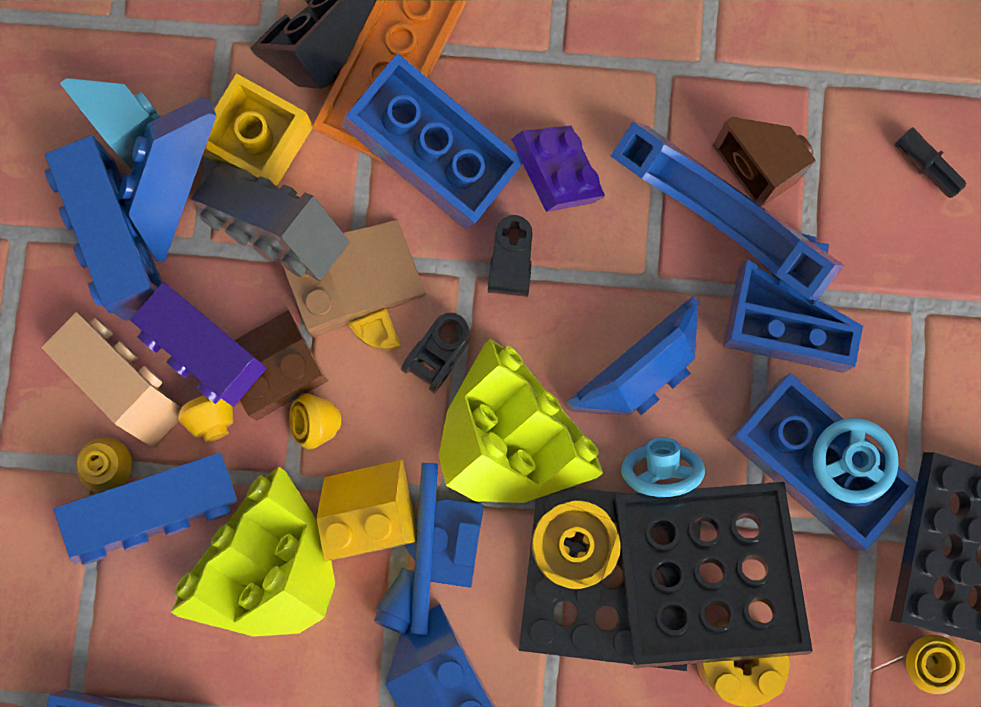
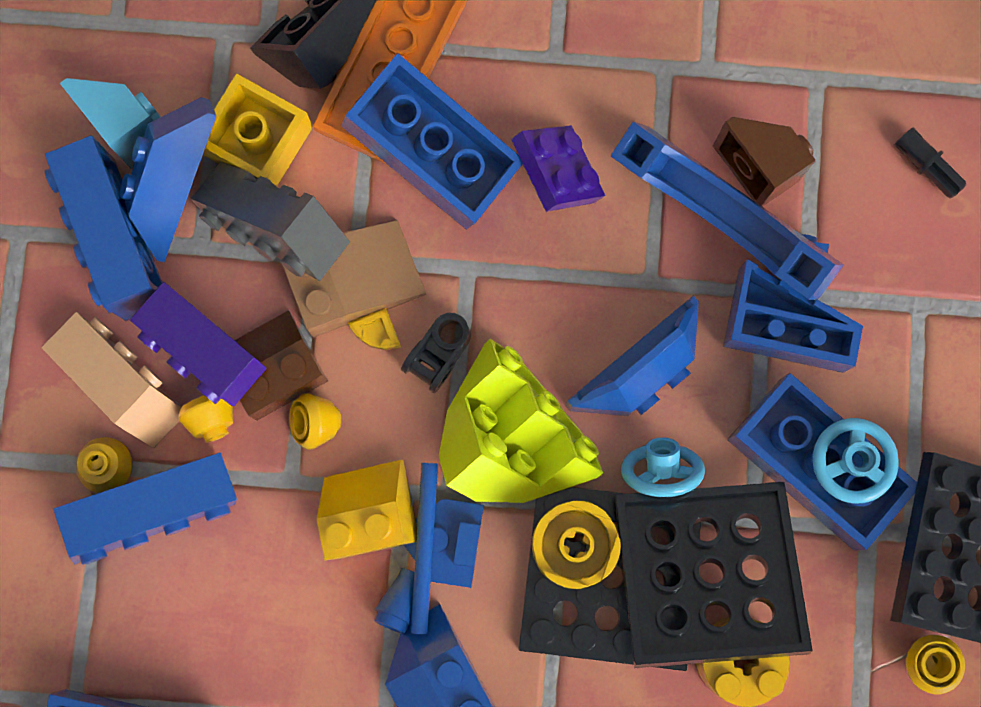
neon yellow brick [171,467,335,637] -> none
black piece [488,215,533,297] -> none

